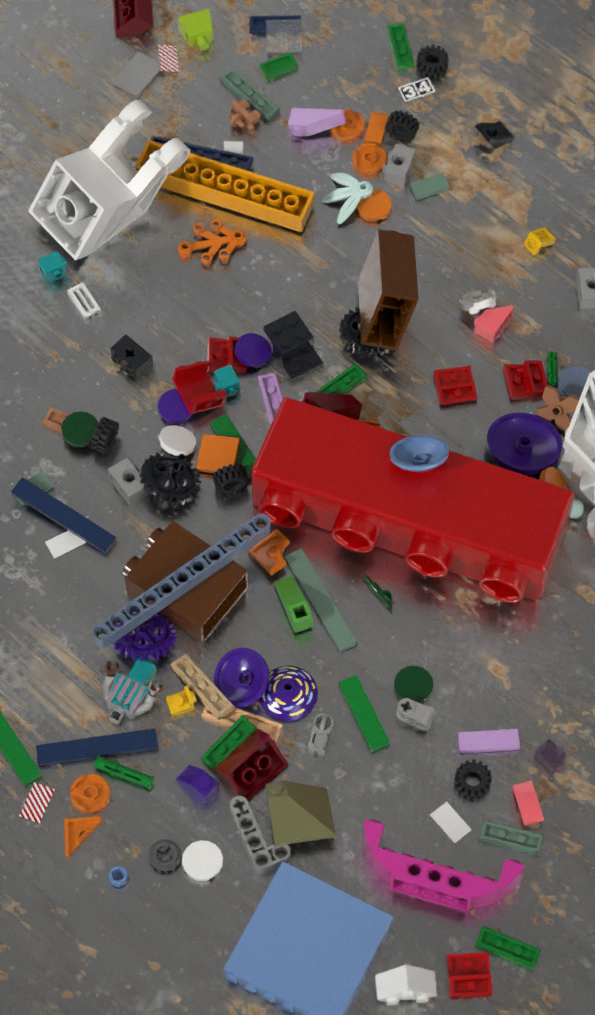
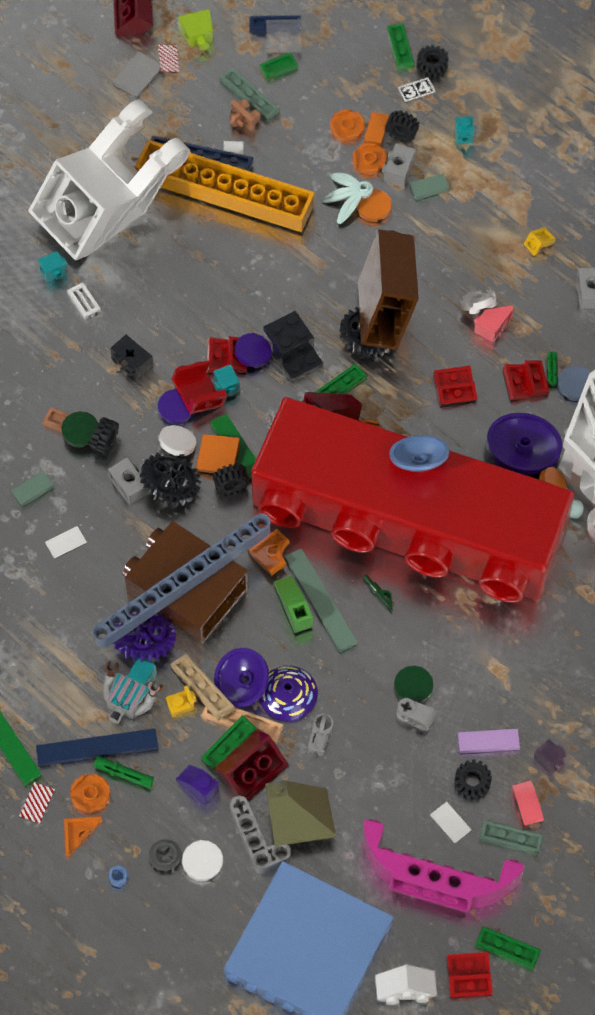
dark blue tile [11,477,117,554] -> none
orange plant [178,219,247,265] -> none
lavender tile [258,372,283,425] -> none
lavender slope [288,108,346,137] -> none
green tile [339,675,390,752] -> none
black slope [475,121,514,149] -> none
nougat plant [536,385,580,432] -> none
none -> teal brick [454,116,475,144]

